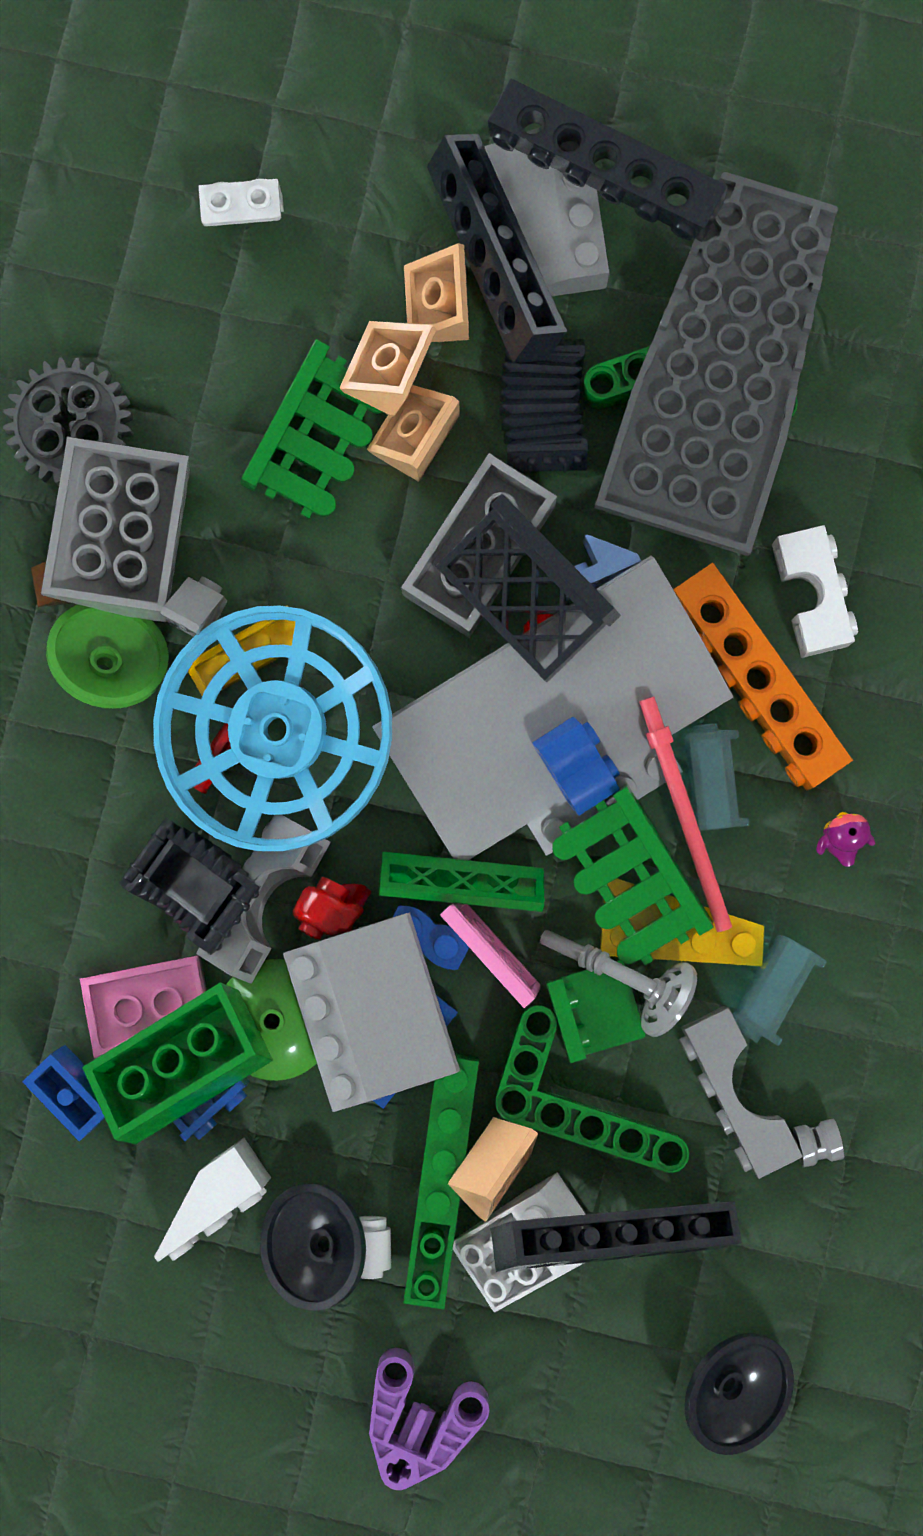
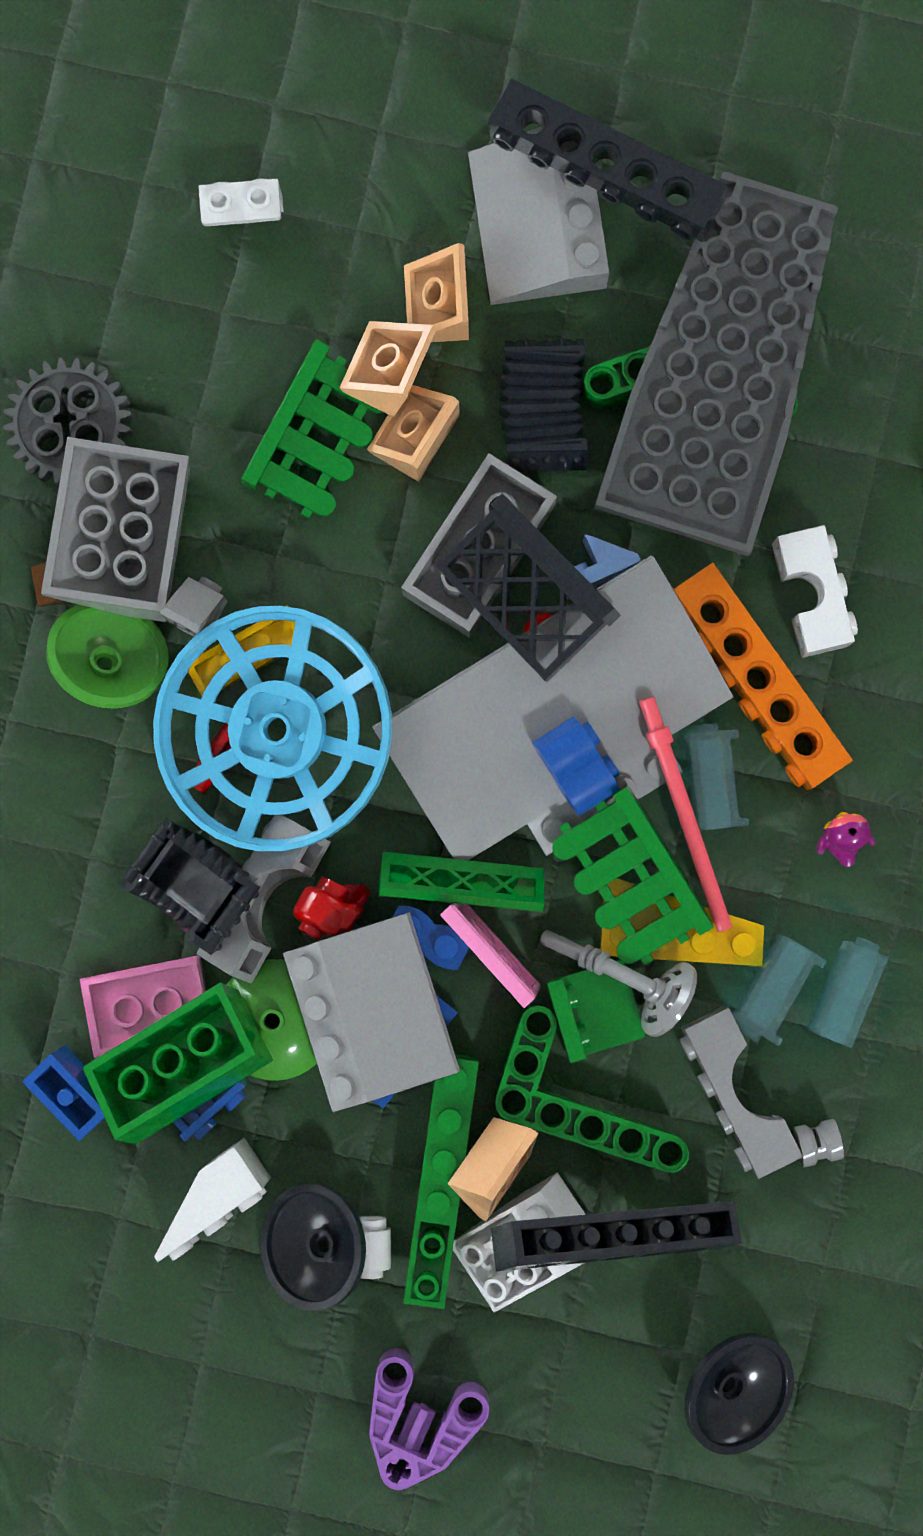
black brick [427,134,567,363] -> none
none -> clear light blue brick [807,937,889,1048]

